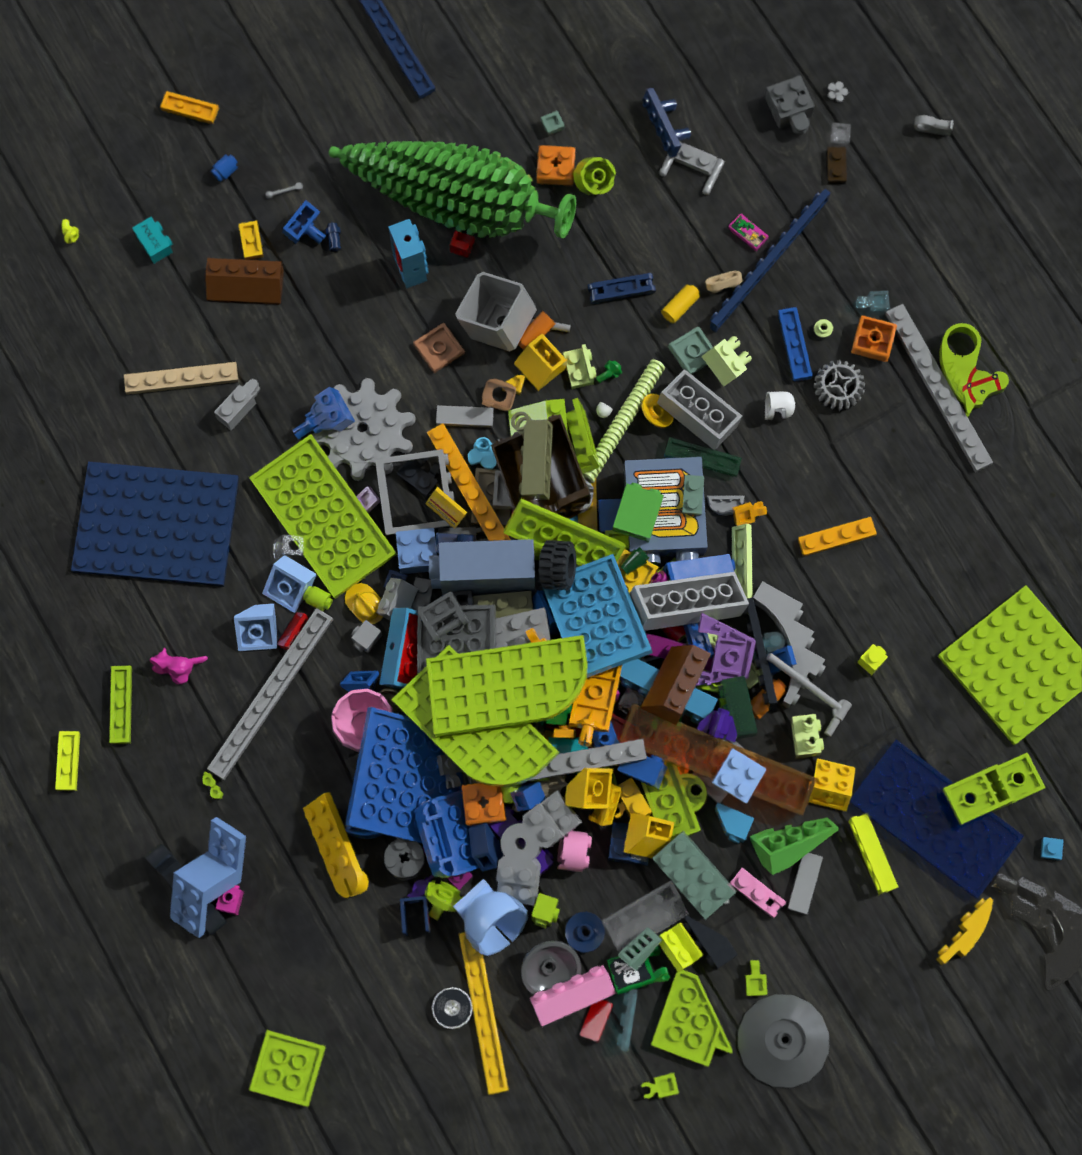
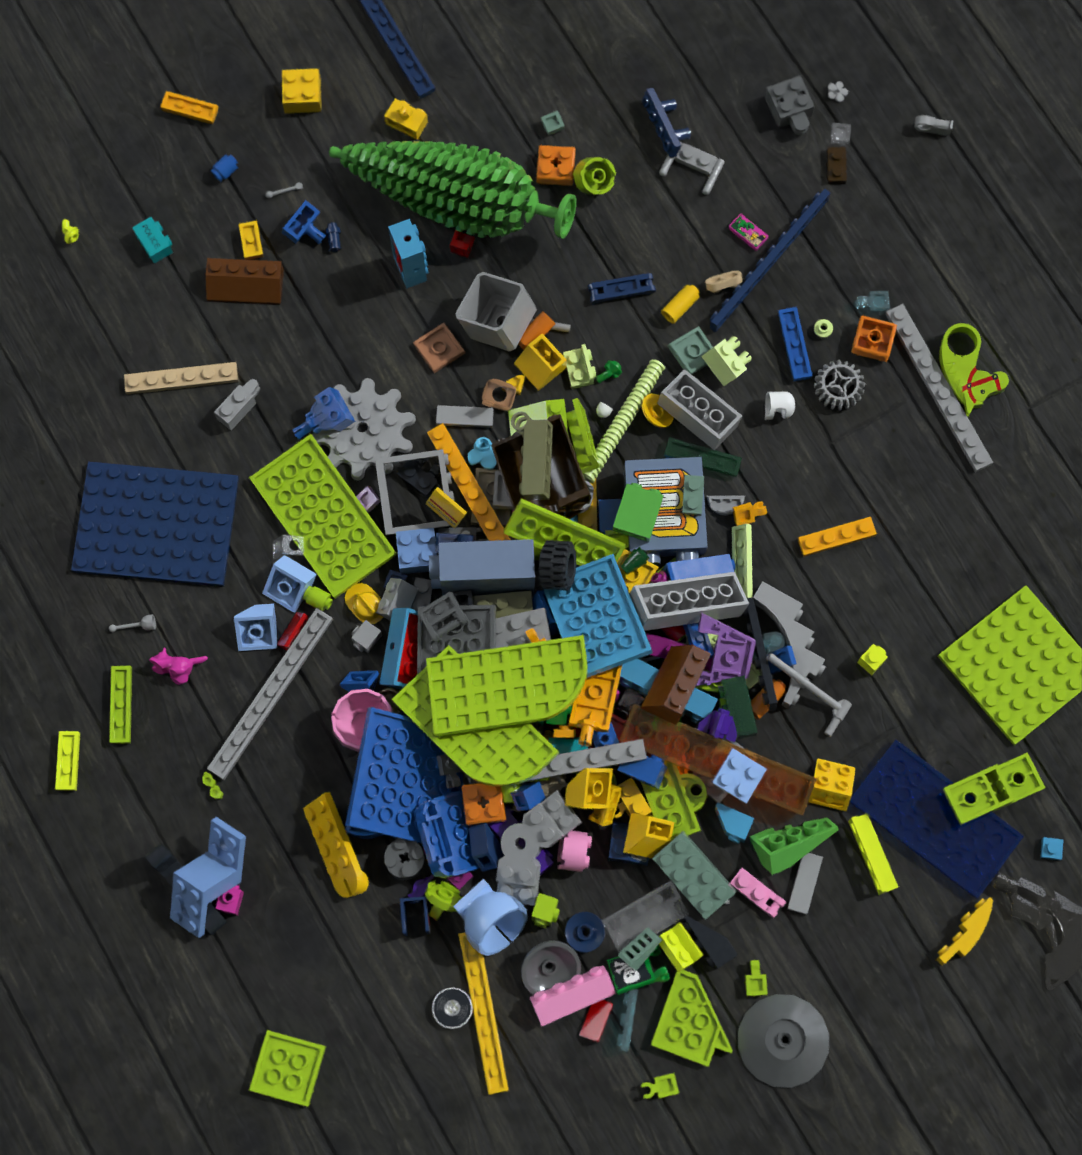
yellowish green brick [791,714,824,759] -> none
none -> light grey hinge [109,614,156,632]
none -> yellow brick [282,69,321,113]
none -> yellow brick [384,99,428,140]

